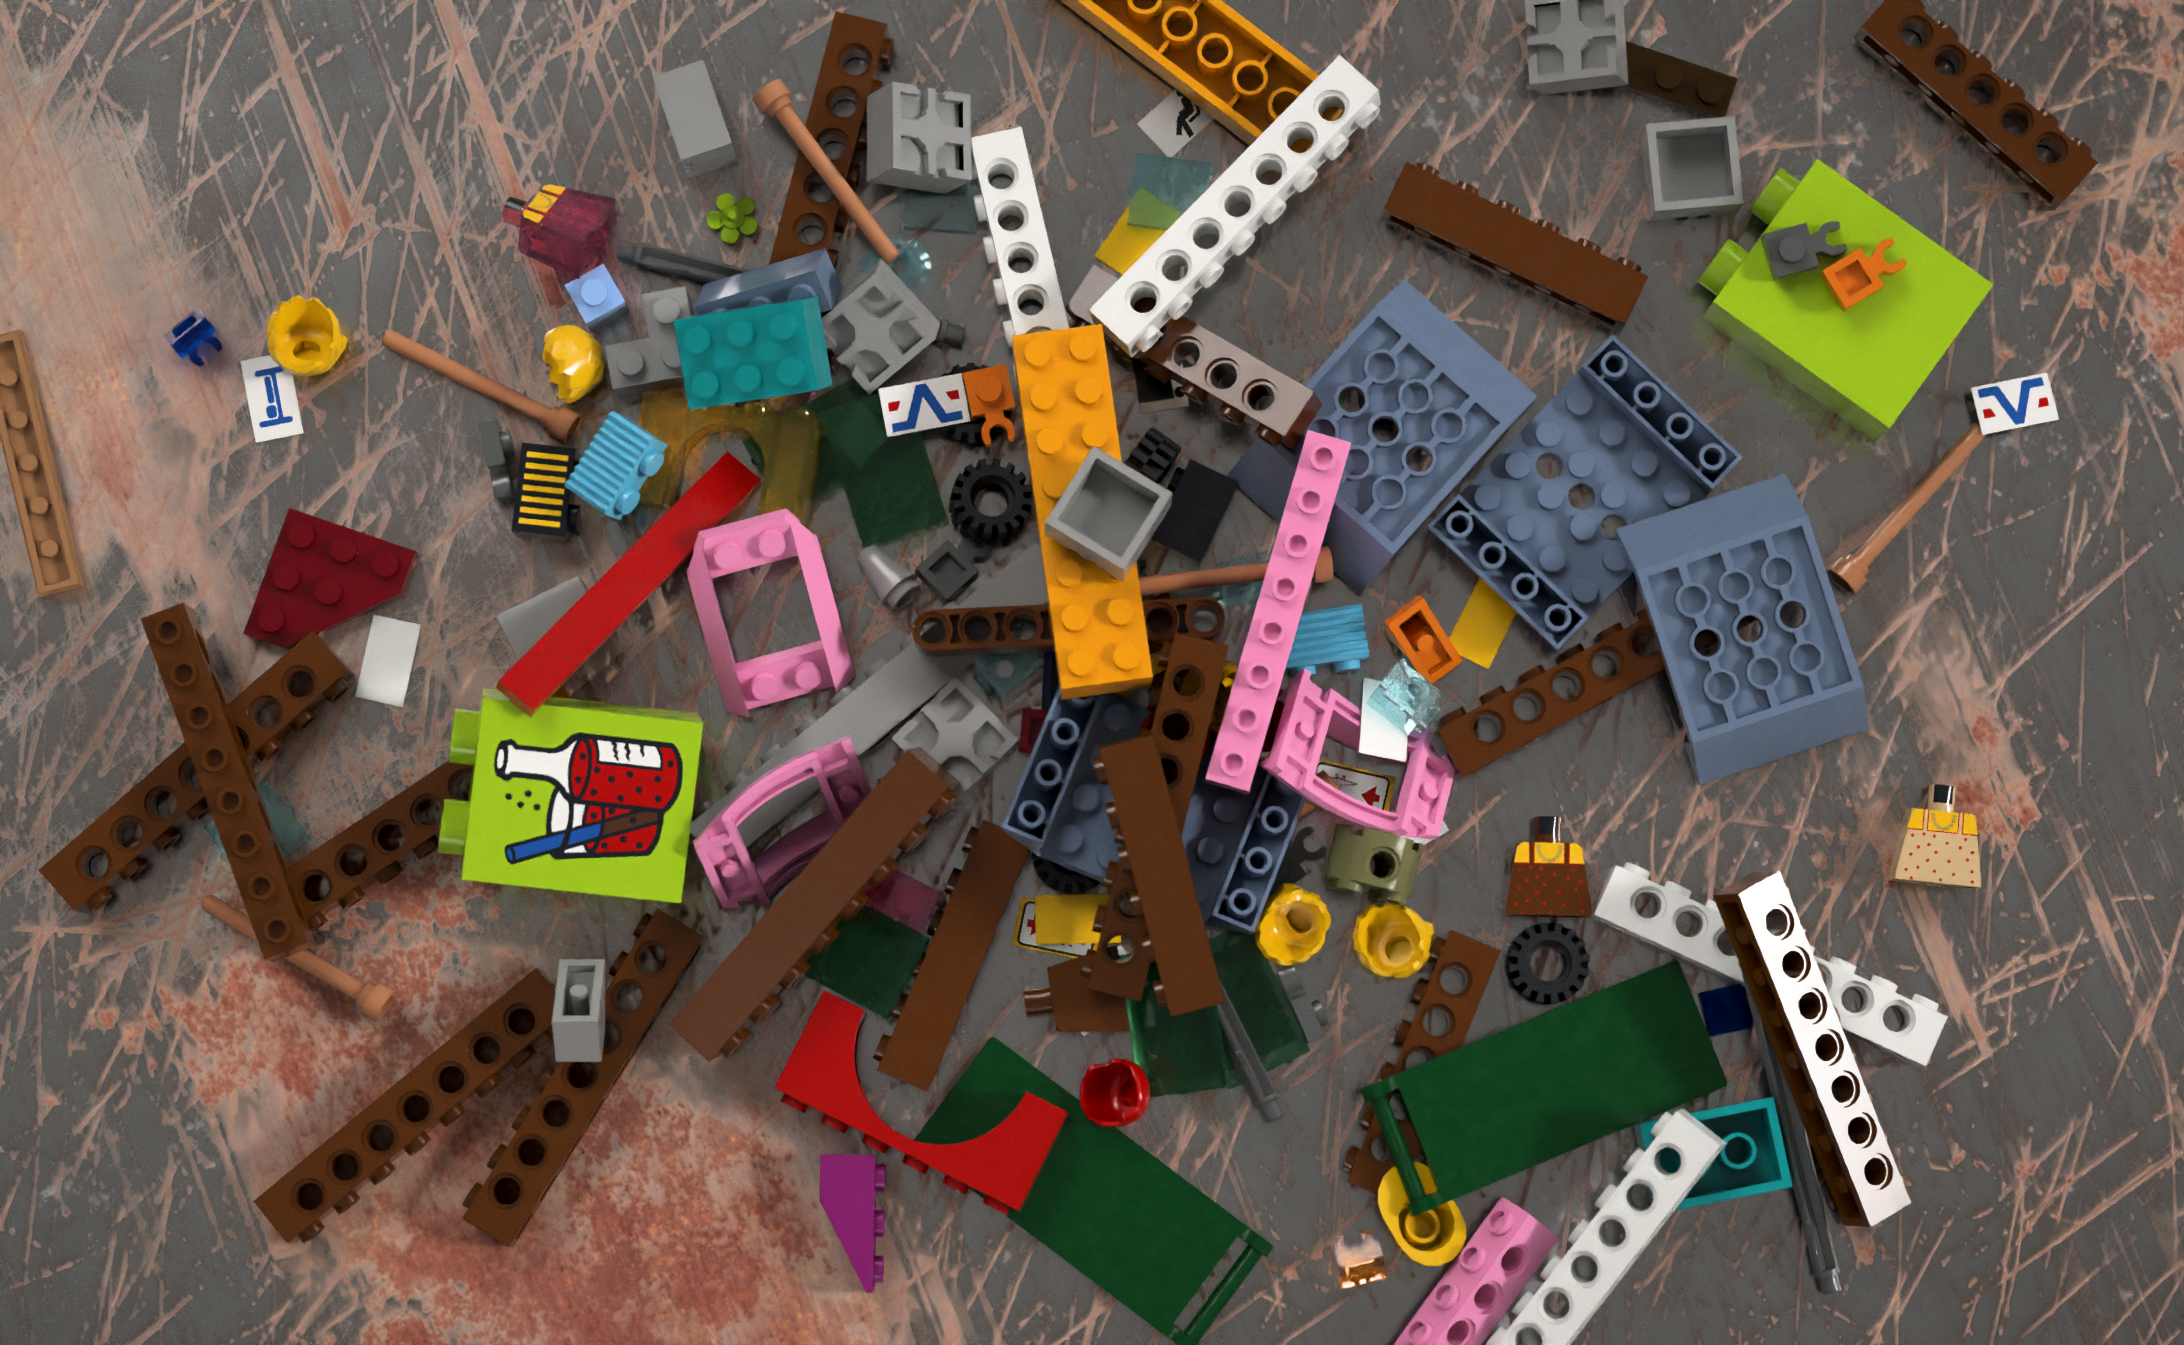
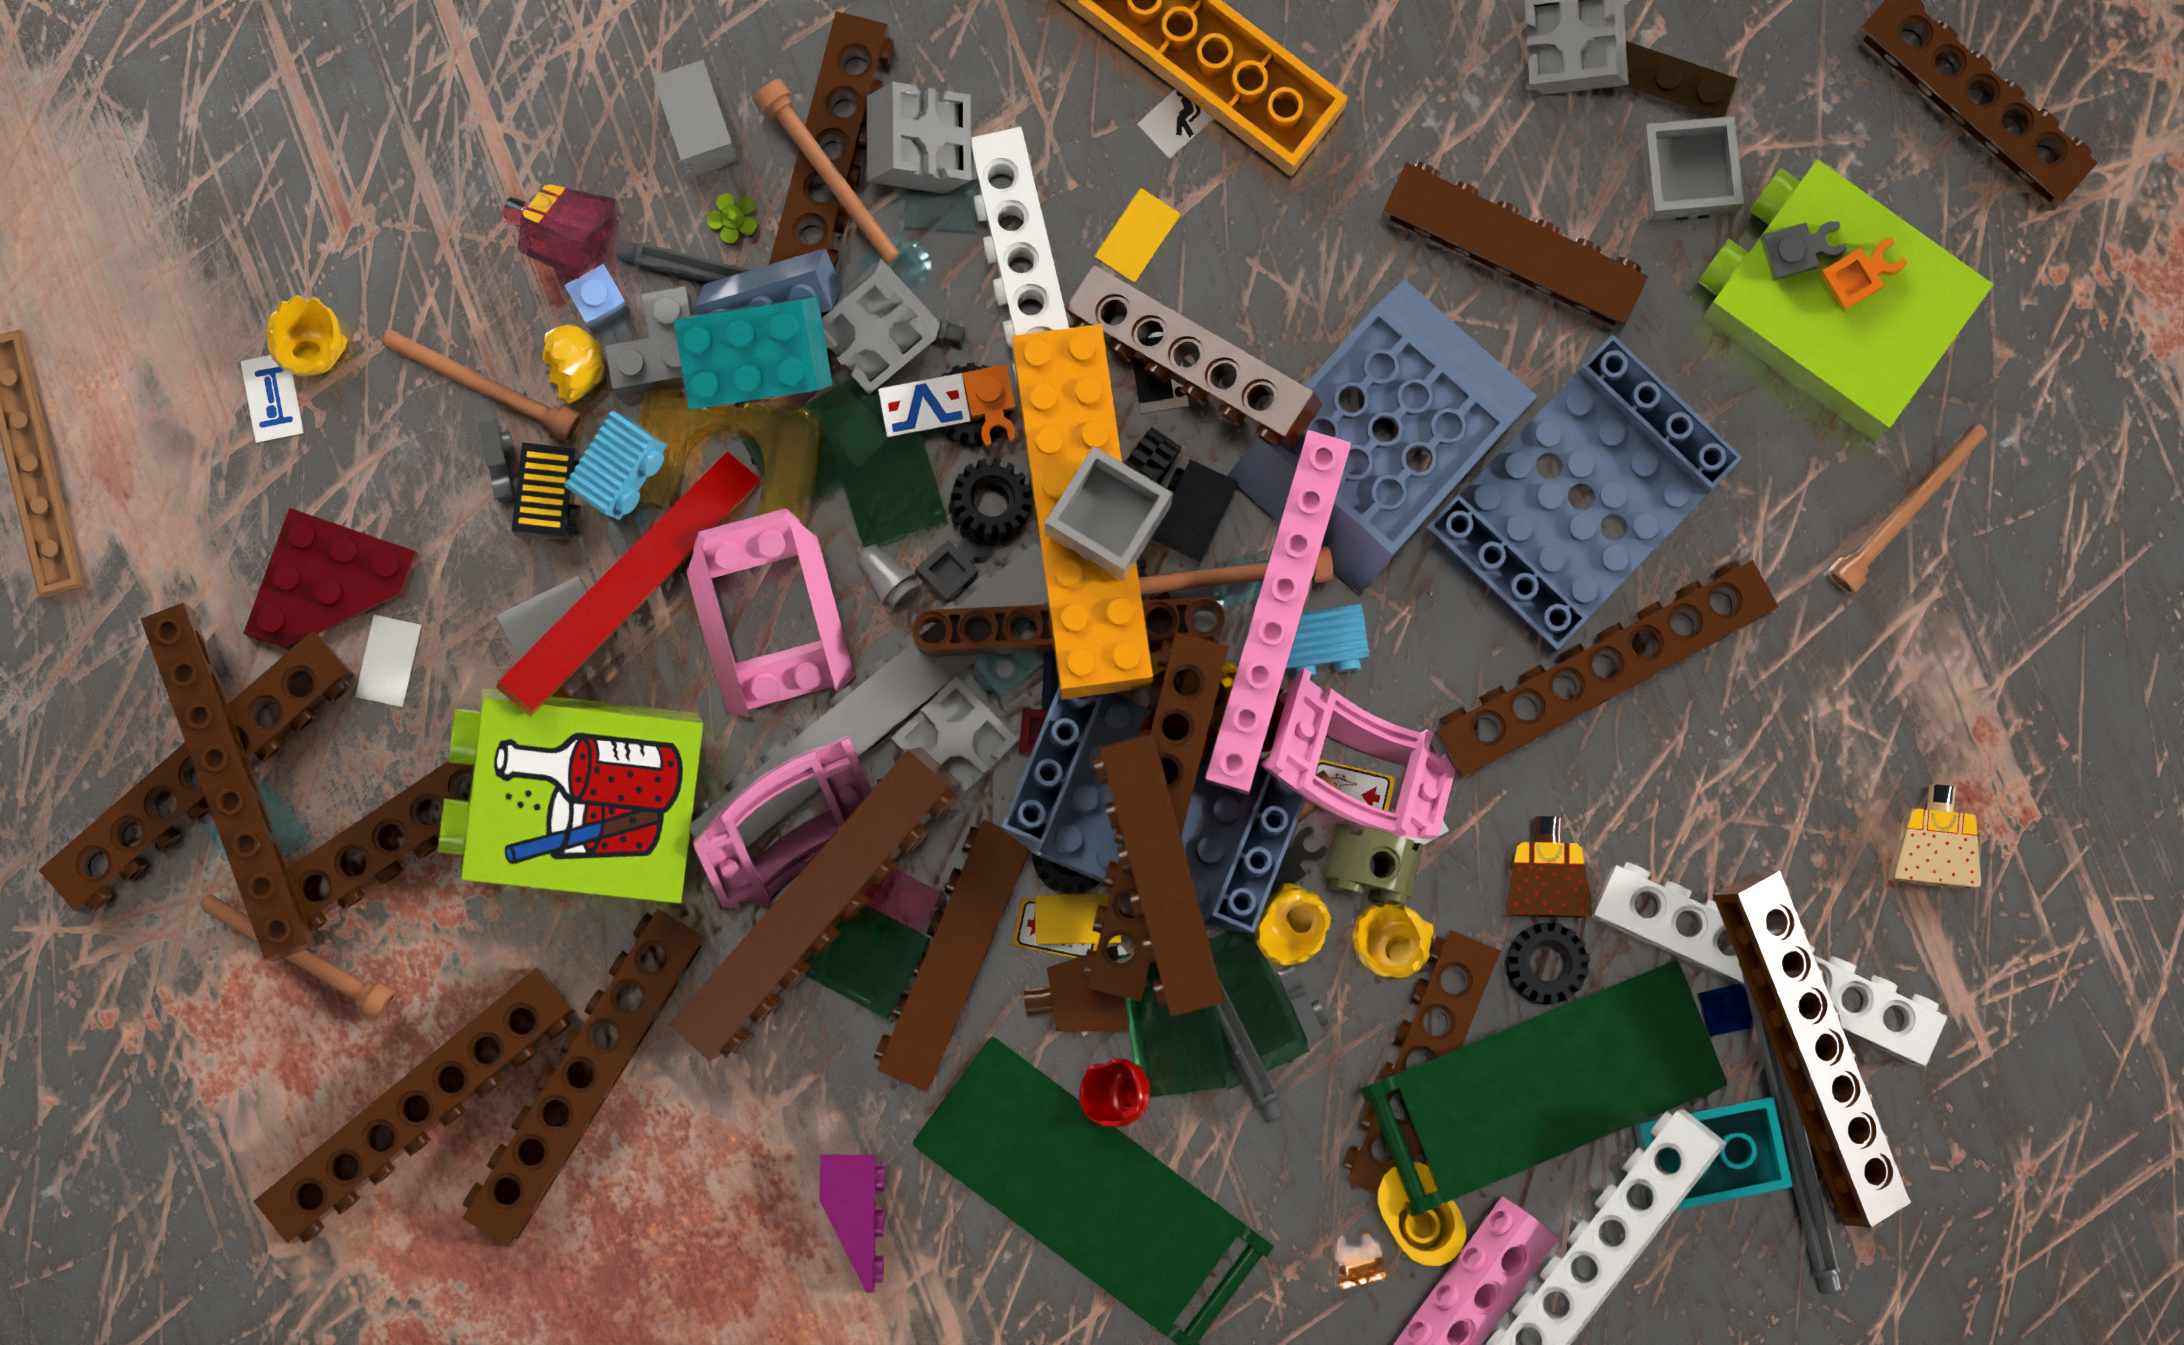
clear blue tile [164,307,222,367] -> none
light grey slope [552,959,605,1062] -> none
red arch [774,990,1068,1215] -> none
white brick [1089,55,1381,358] -> none
clear light blue piece [1127,153,1213,230] -> none
white sticker [1359,678,1410,762] -> none
clear light blue brick [1366,655,1443,736] -> none
orange slope [1384,595,1463,688] -> none
yellow sticker [1449,578,1517,669] -> none
sand blue slope [1614,473,1869,785] -> none
white sticker [1971,373,2059,435] -> none

